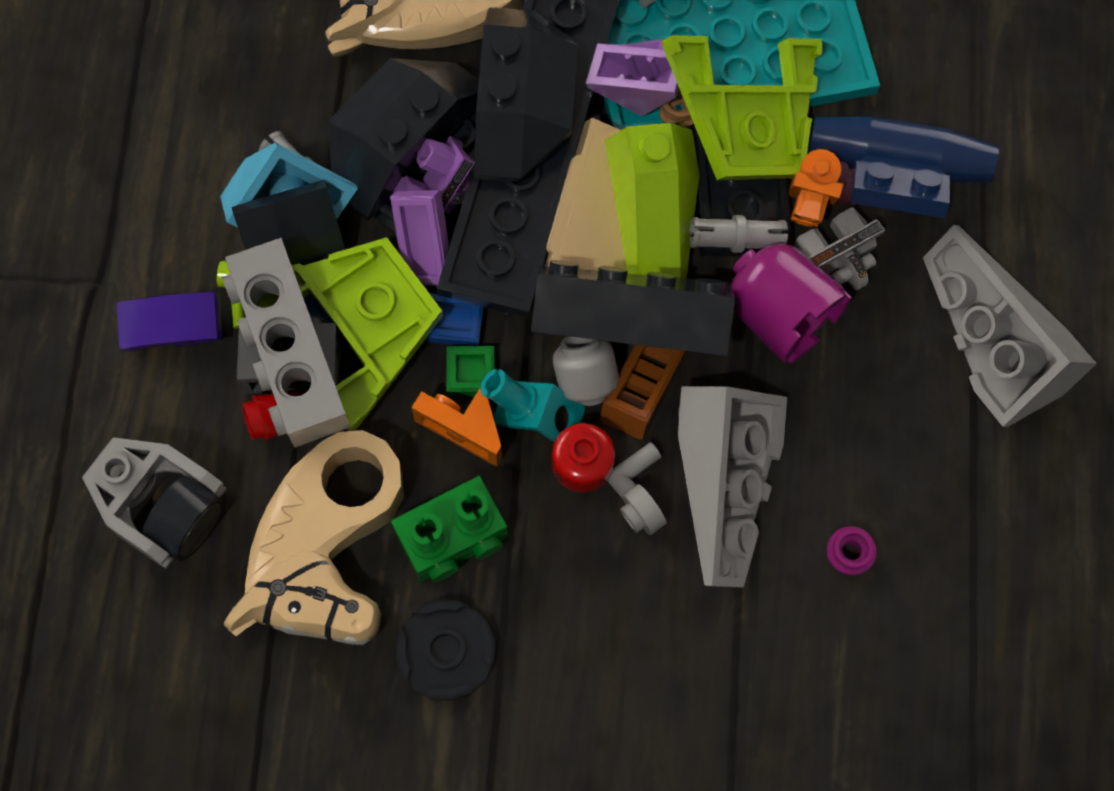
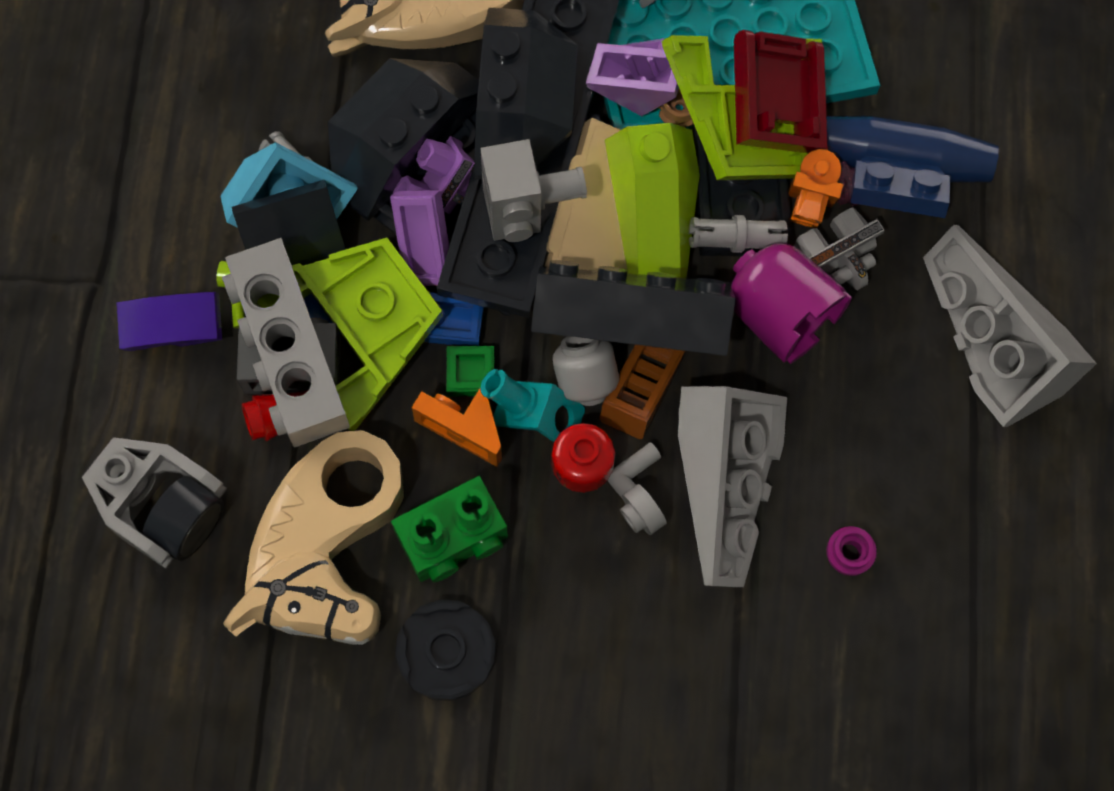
none -> light grey brick [480,139,587,242]
none -> dark red container [734,30,827,154]

